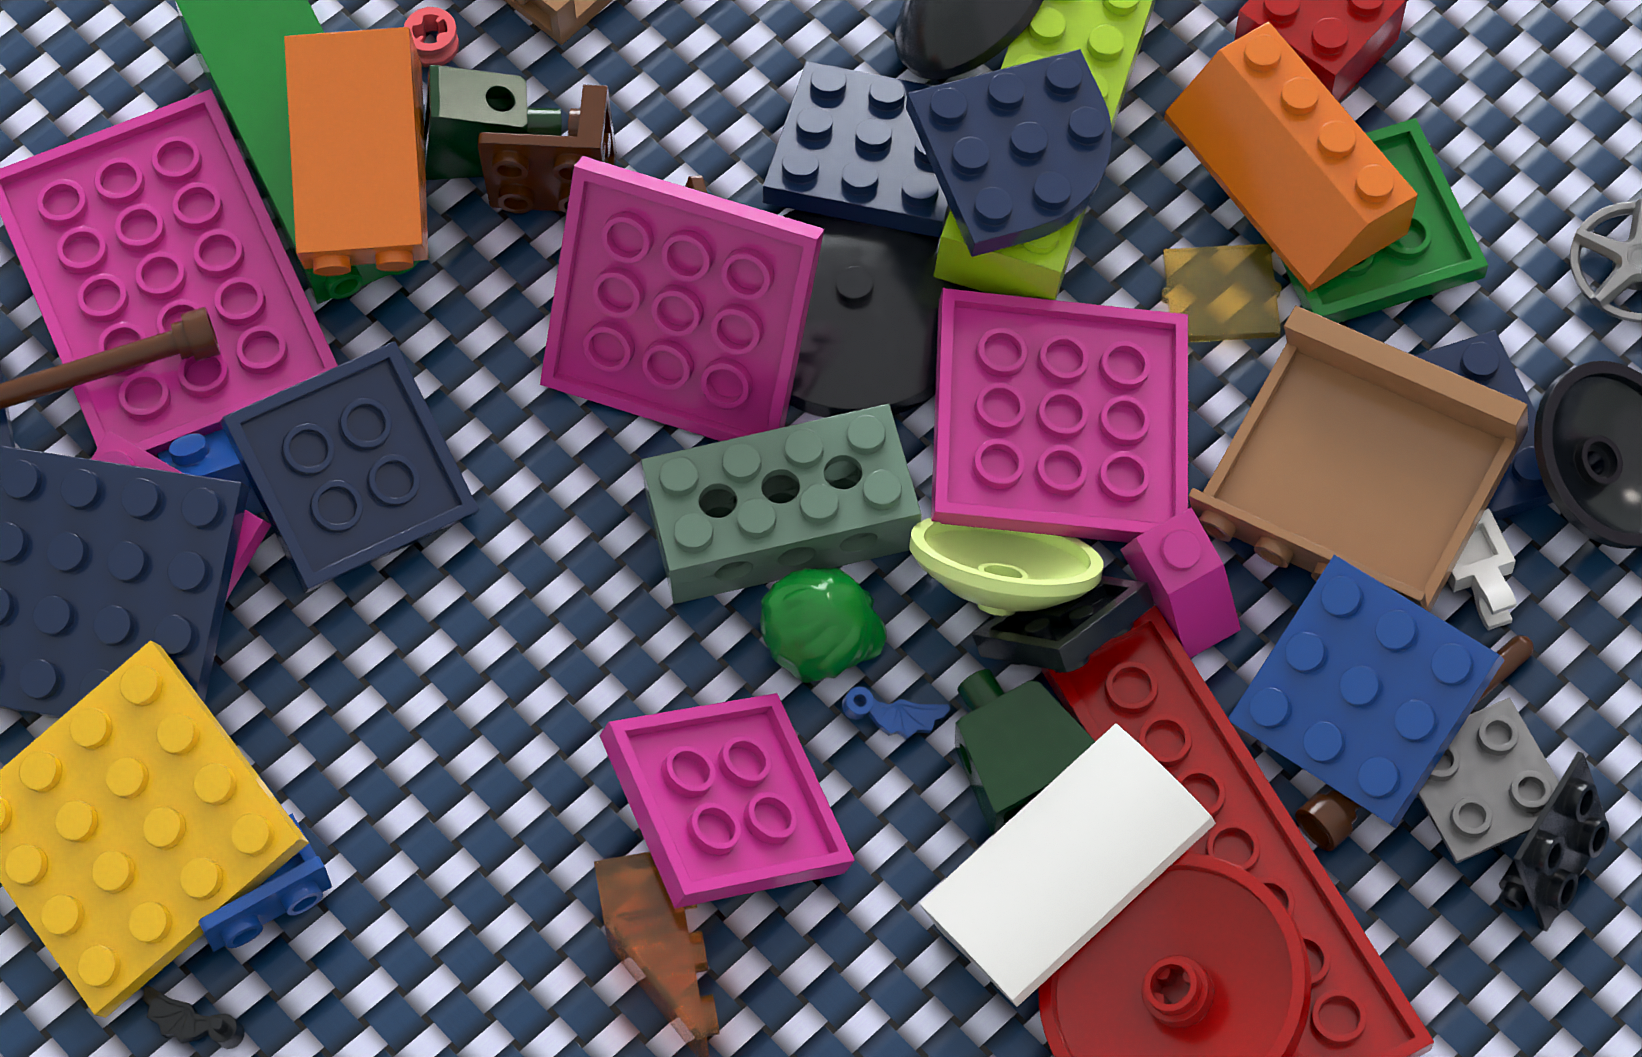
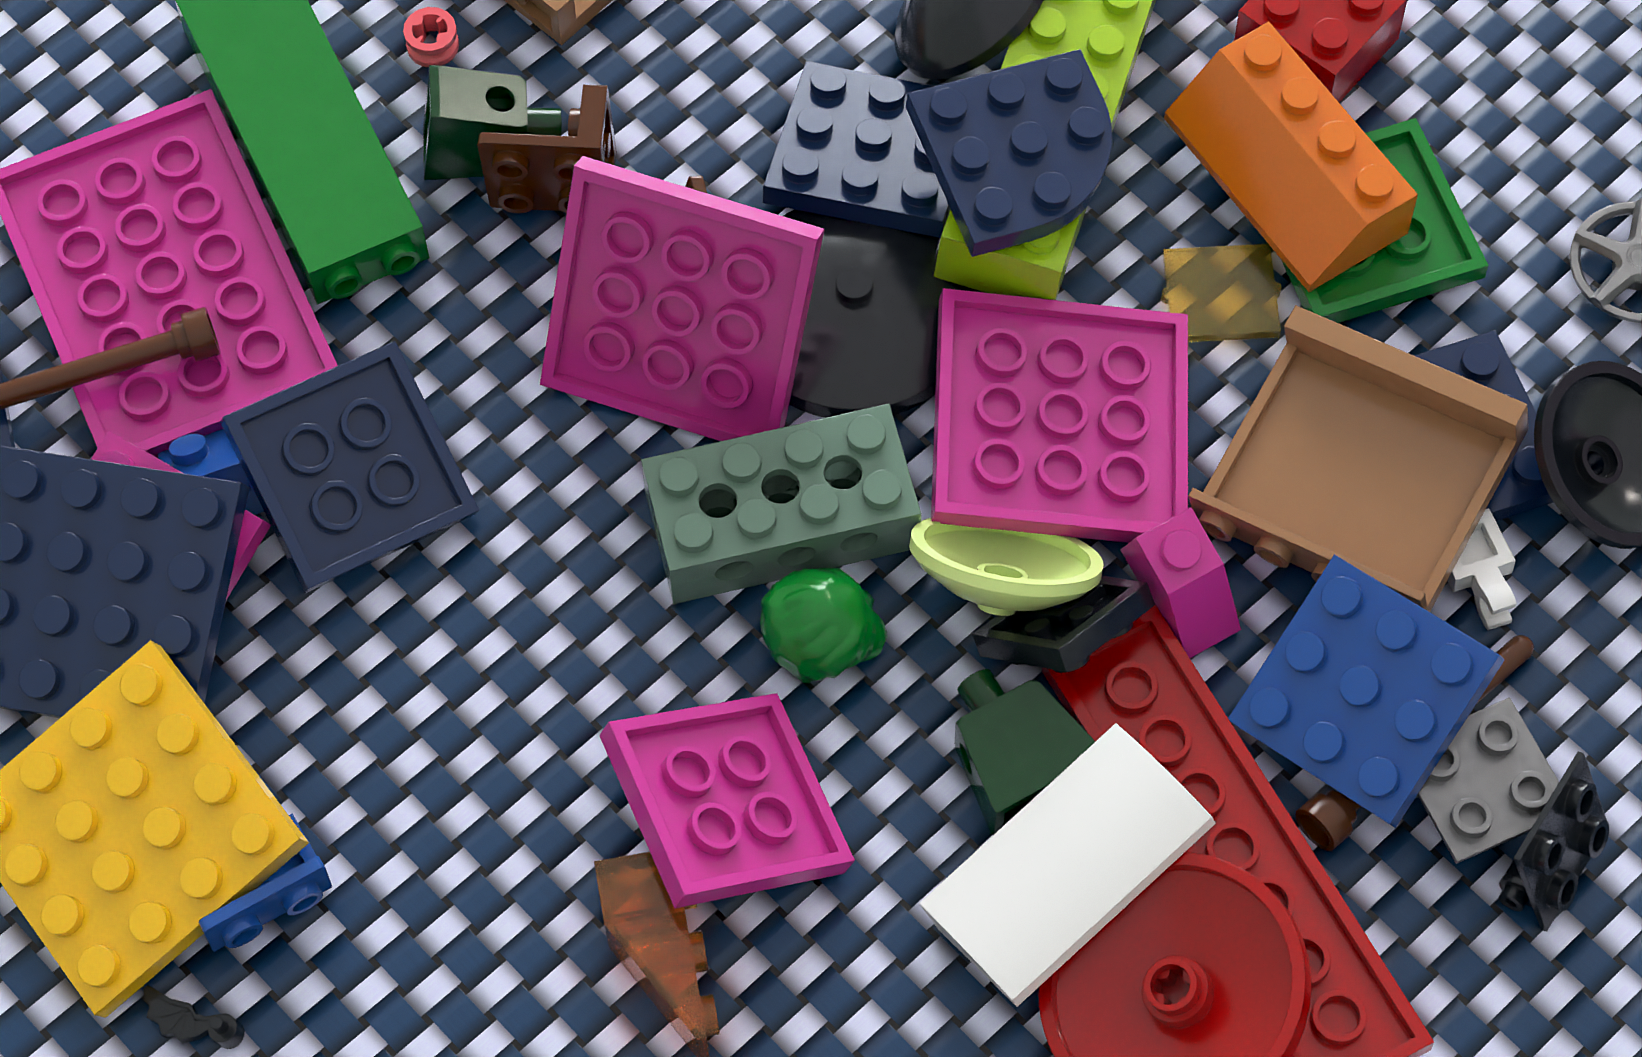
orange slope [284,27,429,276] -> none
blue piece [842,686,951,740] -> none

